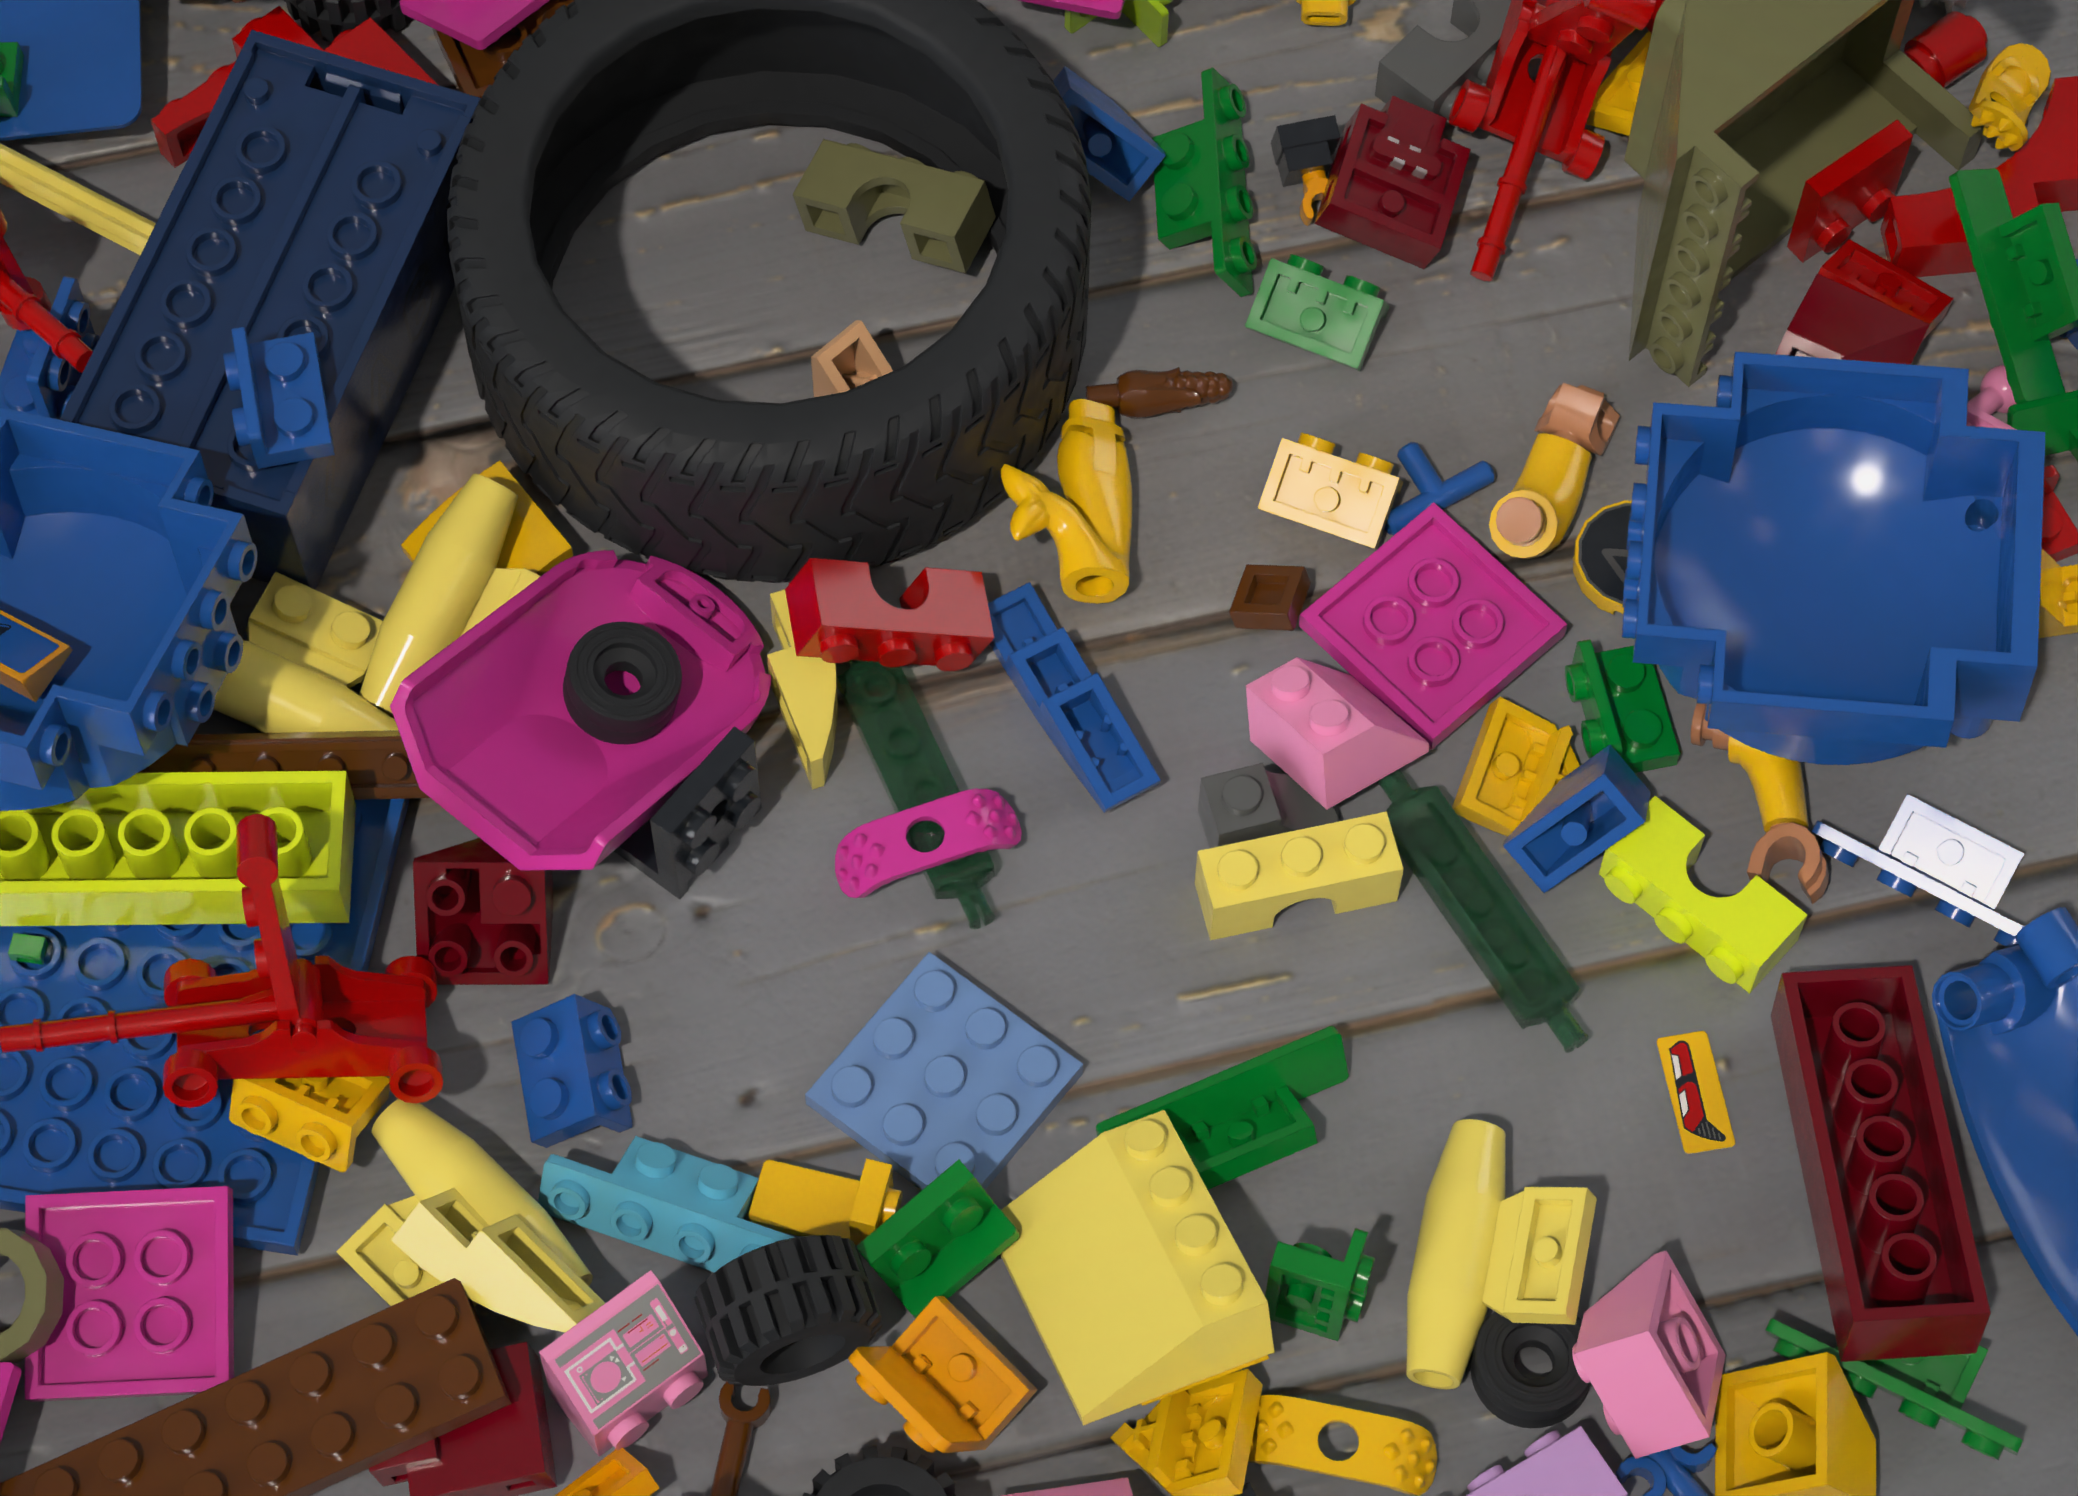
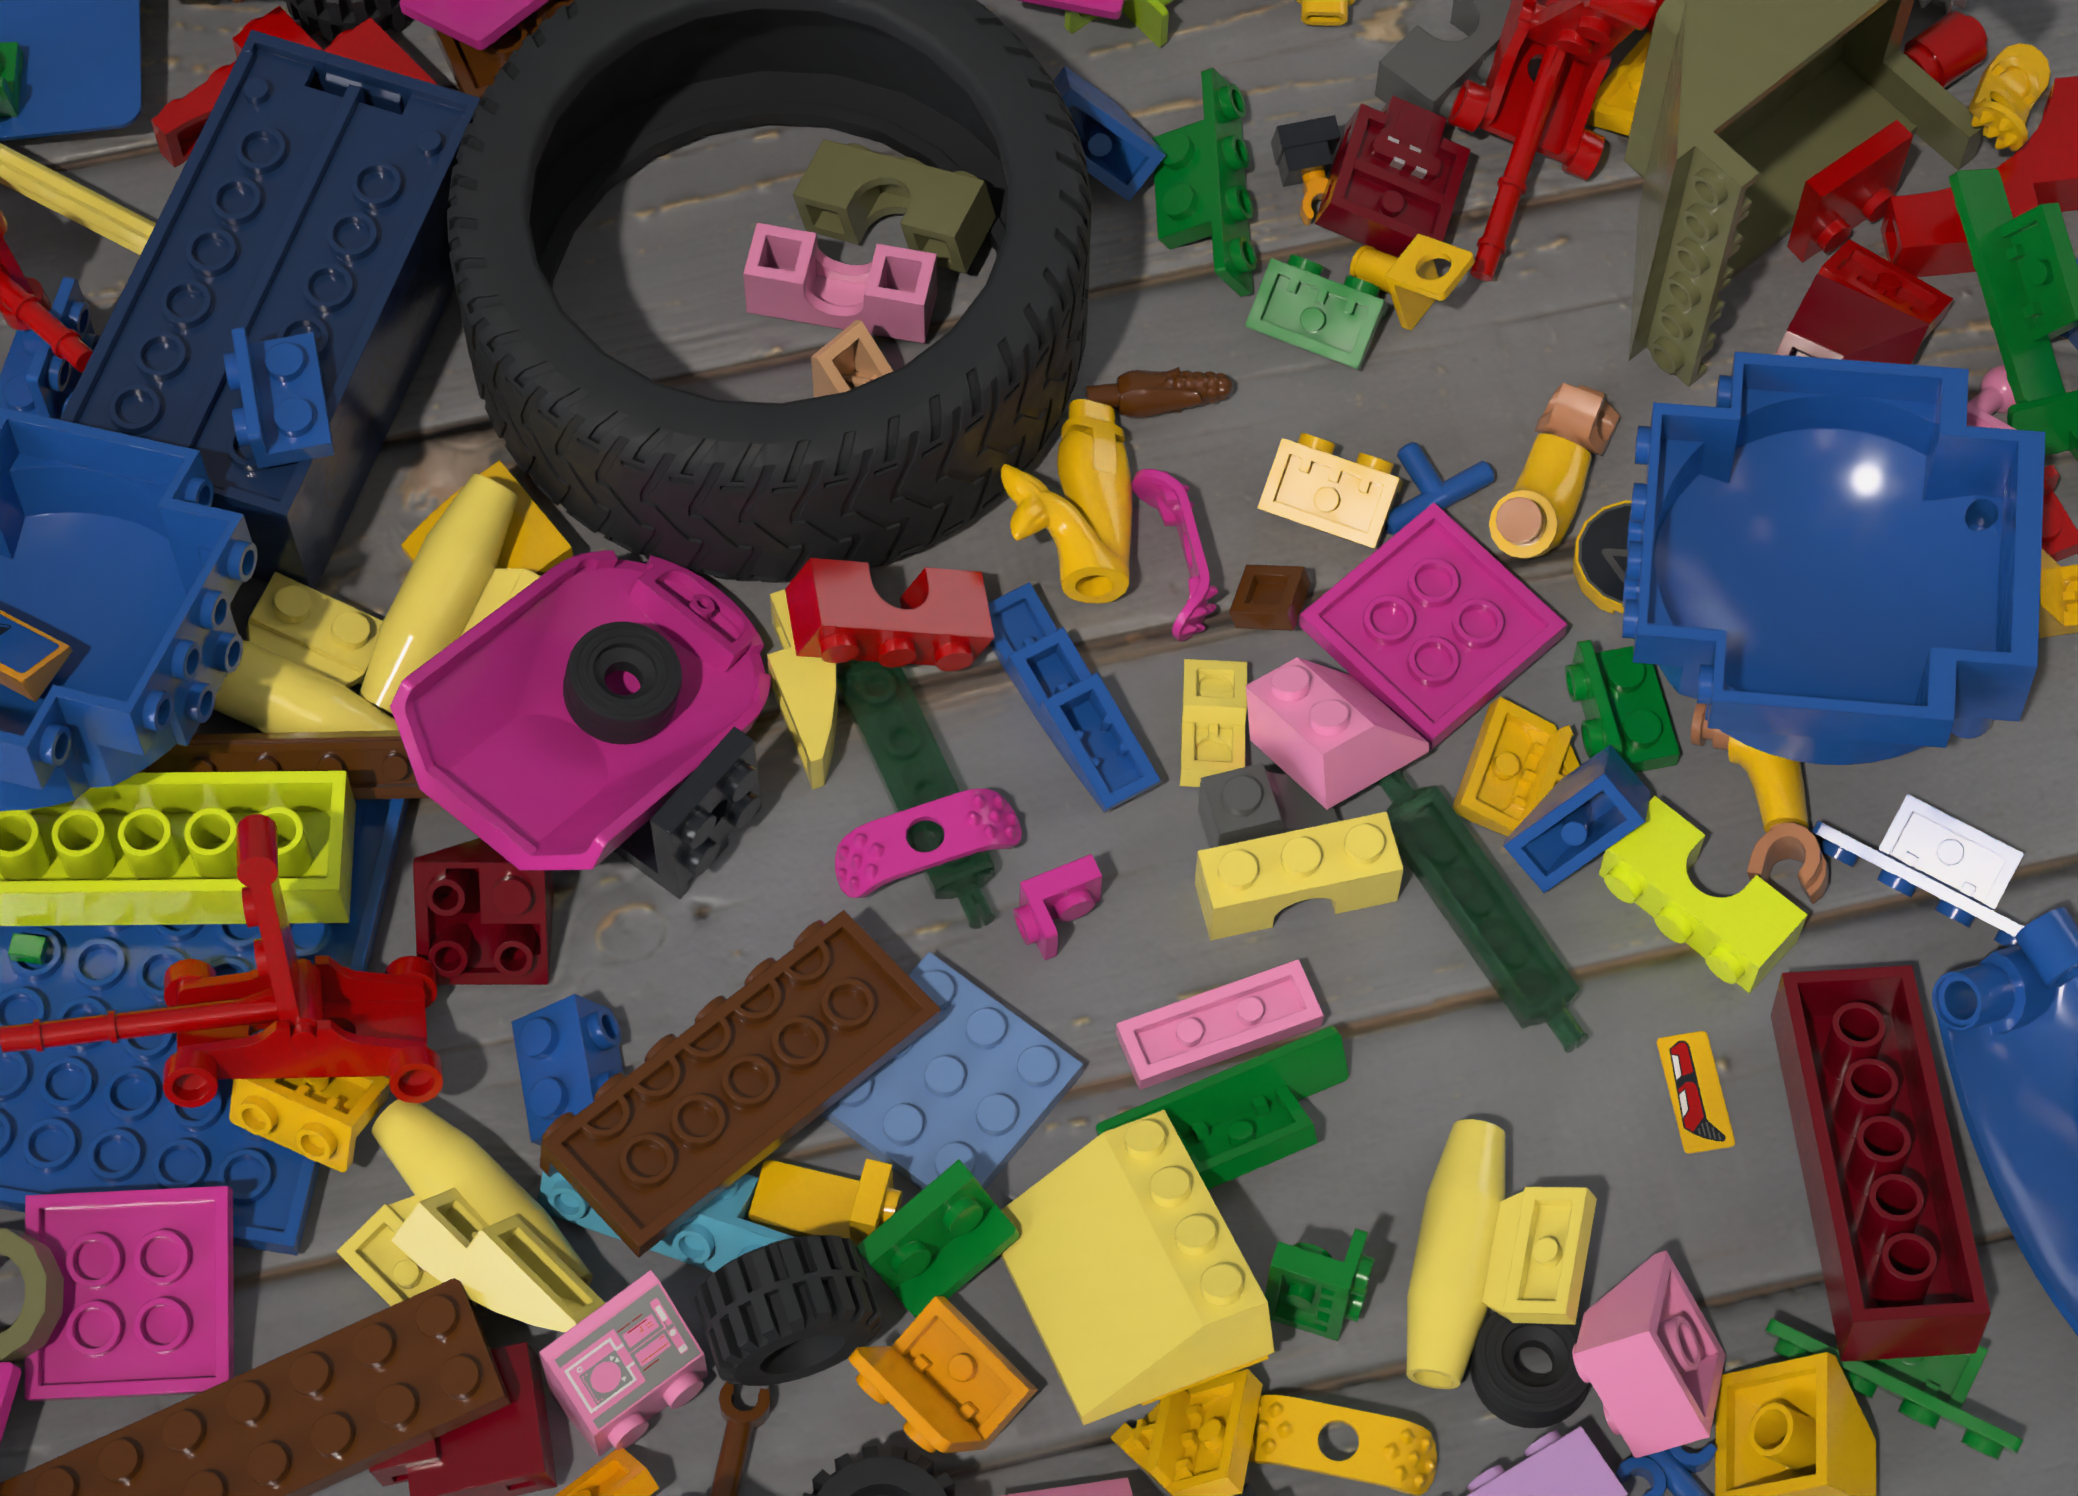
none -> reddish brown bracket [540,910,941,1258]
none -> bright pink arch [743,223,937,344]
none -> dark pink bracket [1013,854,1102,960]
none -> bright pink plate [1116,959,1324,1090]
none -> dark pink piece [1132,469,1218,642]
none -> light yellow slope [1180,659,1247,787]
none -> yellow bracket [1349,233,1475,330]

